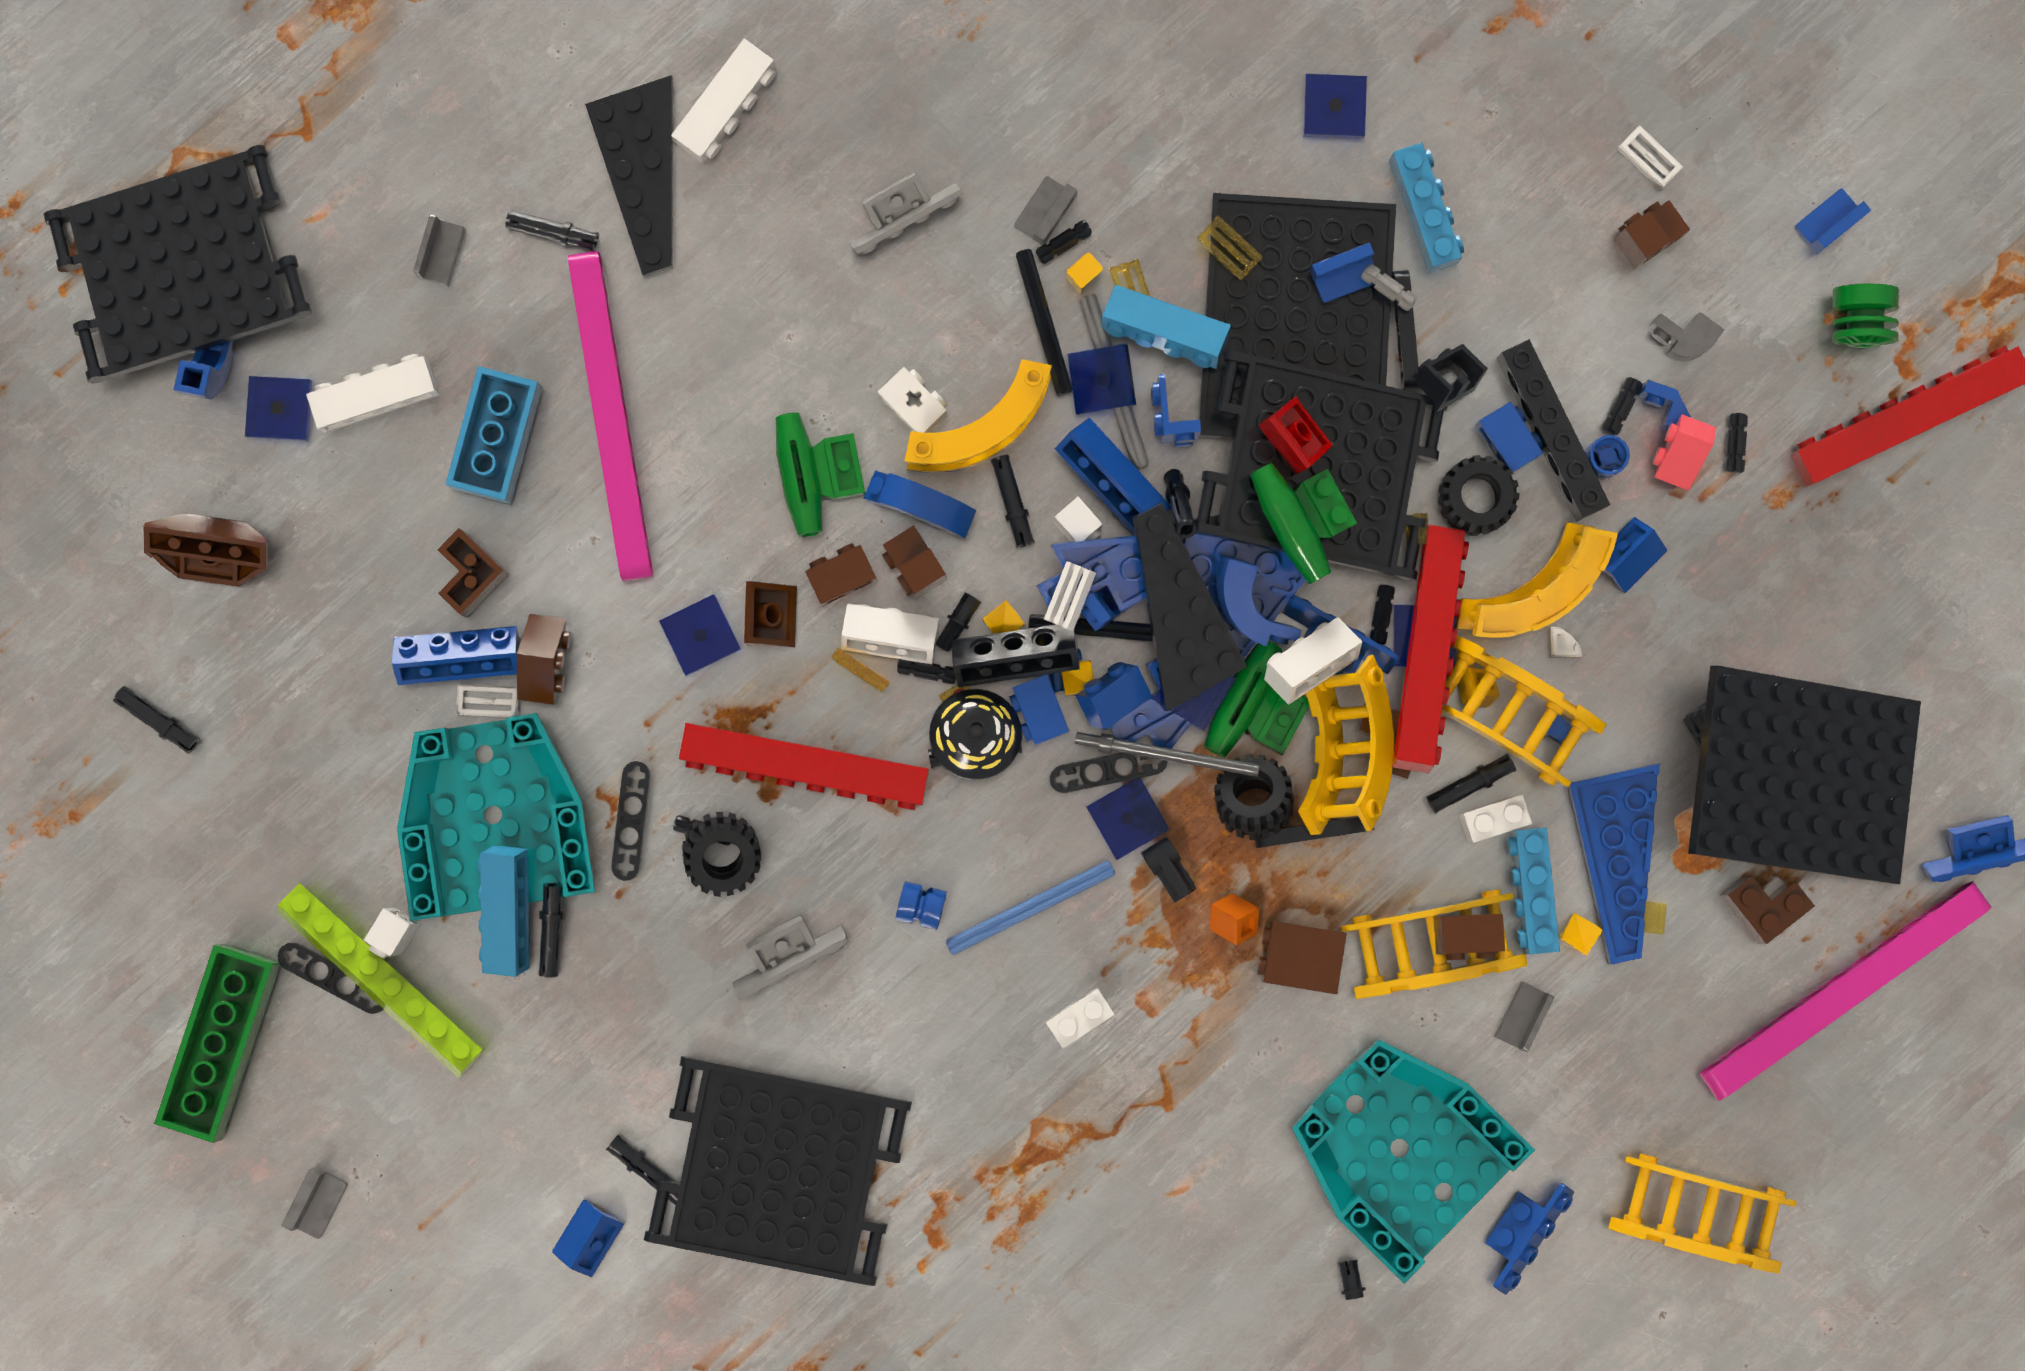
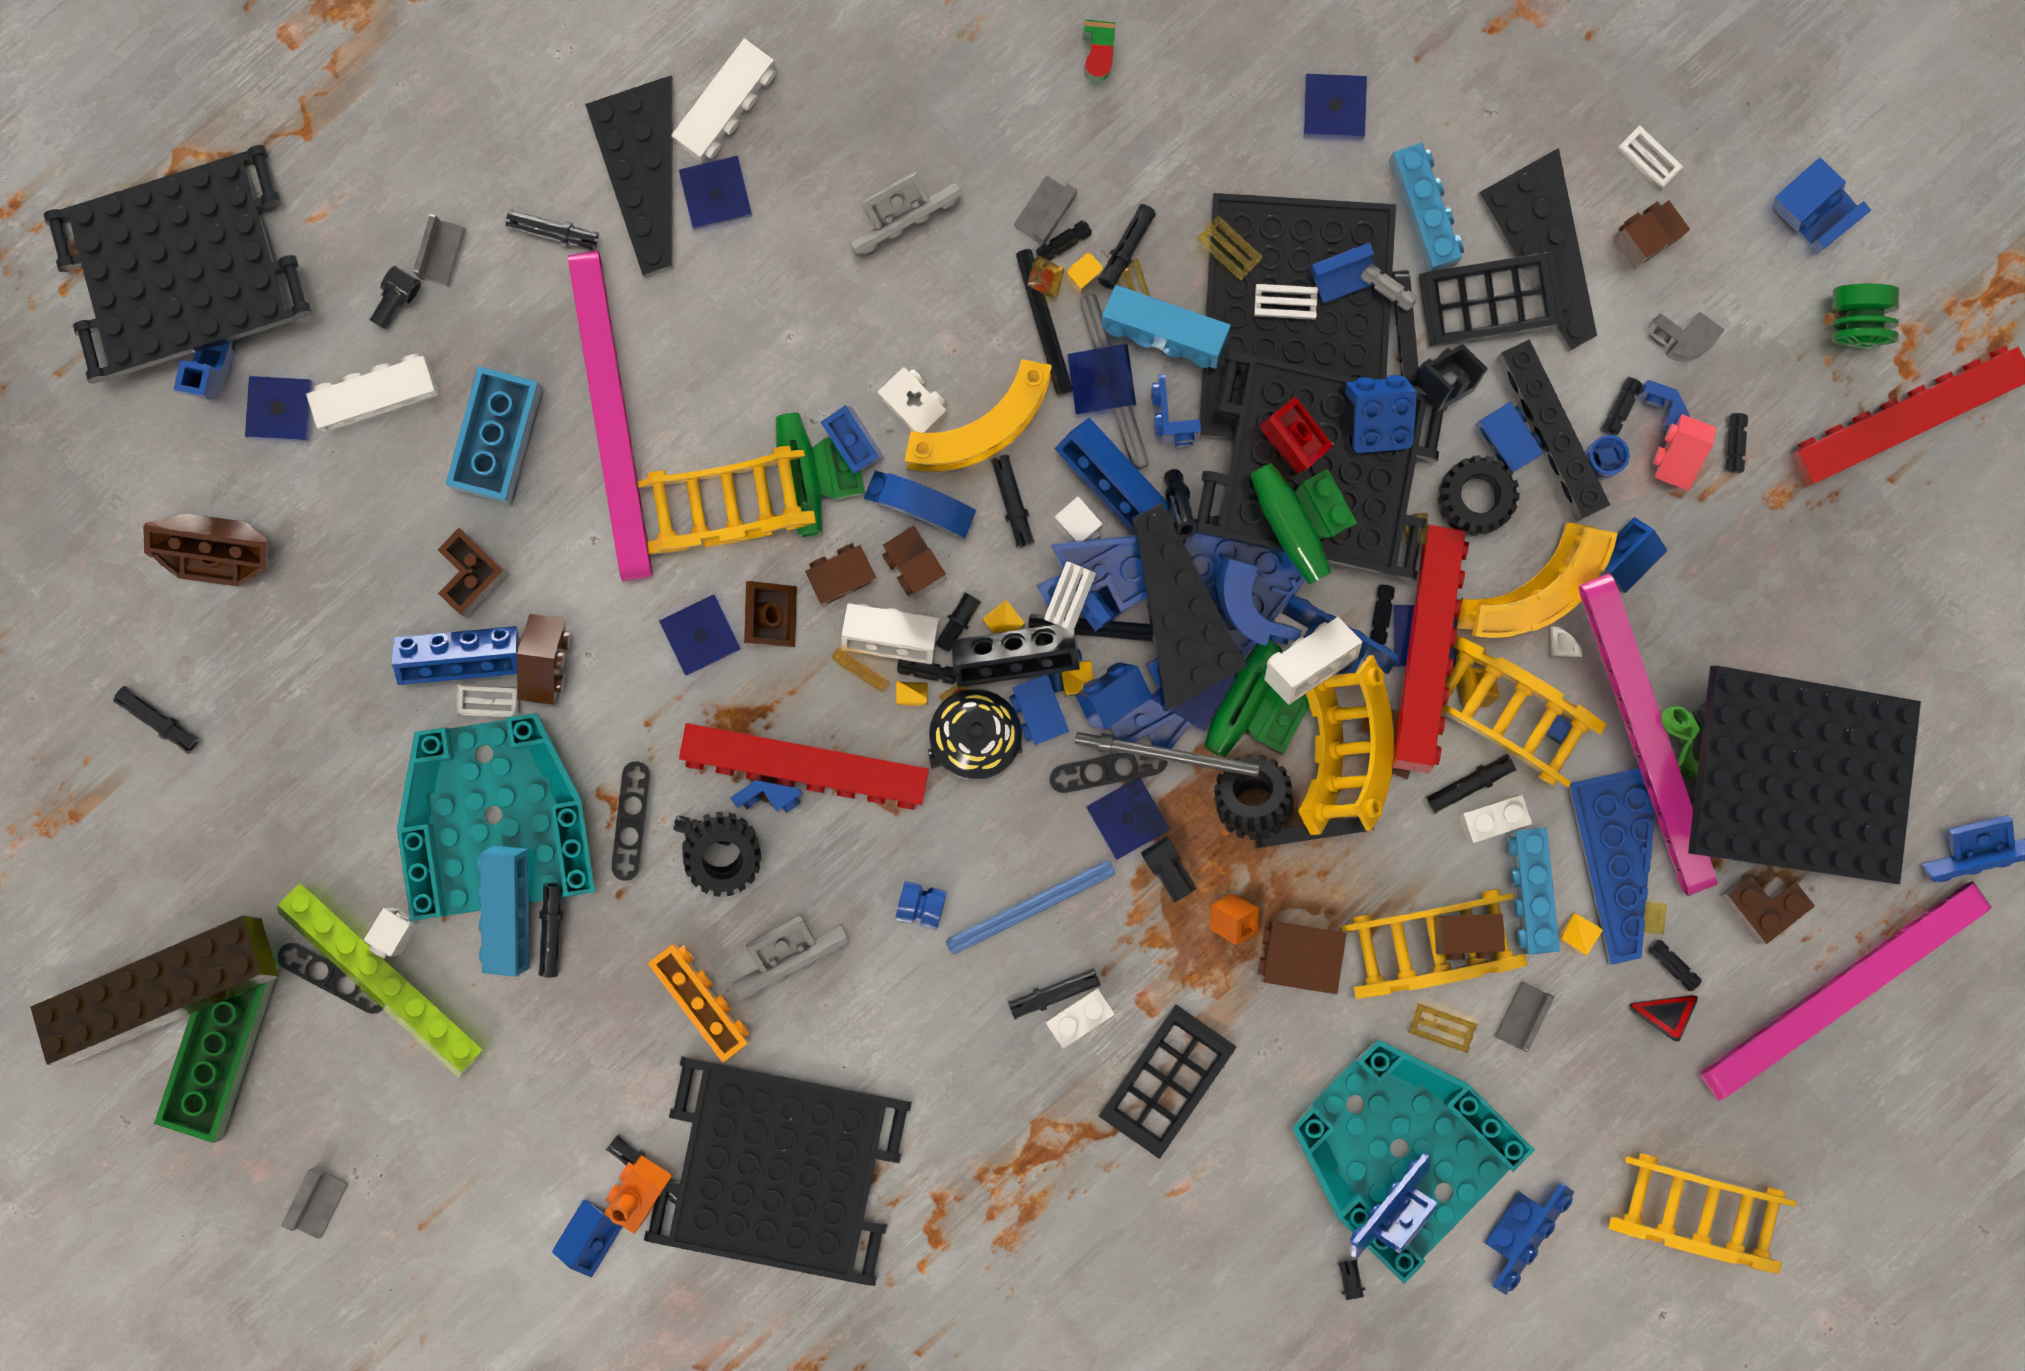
none -> dark brown brick [30,915,279,1067]
none -> black pin [369,266,421,329]
none -> orange brick [604,1155,673,1234]
none -> yellow fence [637,446,816,555]
none -> light orange brick [647,944,751,1063]
none -> clear blue tile [679,155,753,230]
none -> blue slope [730,780,804,813]
none -> blue panel [820,405,885,474]
none -> yellow slope [896,680,928,706]
none -> black pin [1007,967,1101,1020]
none -> clear yellow tile [1027,256,1065,298]
none -> leg [1083,20,1115,82]
none -> black pin [1097,204,1156,290]
none -> black piece [1099,1004,1237,1159]
none -> white tile [1254,284,1318,320]
none -> blue bracket [1345,375,1417,453]
none -> blue bracket [1350,1153,1438,1259]
none -> clear yellow tile [1408,1003,1478,1053]
none -> black piece [1419,252,1564,347]
none -> black wing [1478,148,1597,352]
none -> dark pink beam [1579,574,1717,896]
none -> piece [1630,995,1698,1042]
none -> black axle [1649,940,1702,991]
none -> bright green plant [1661,706,1701,779]
none -> blue brick [1772,157,1846,233]

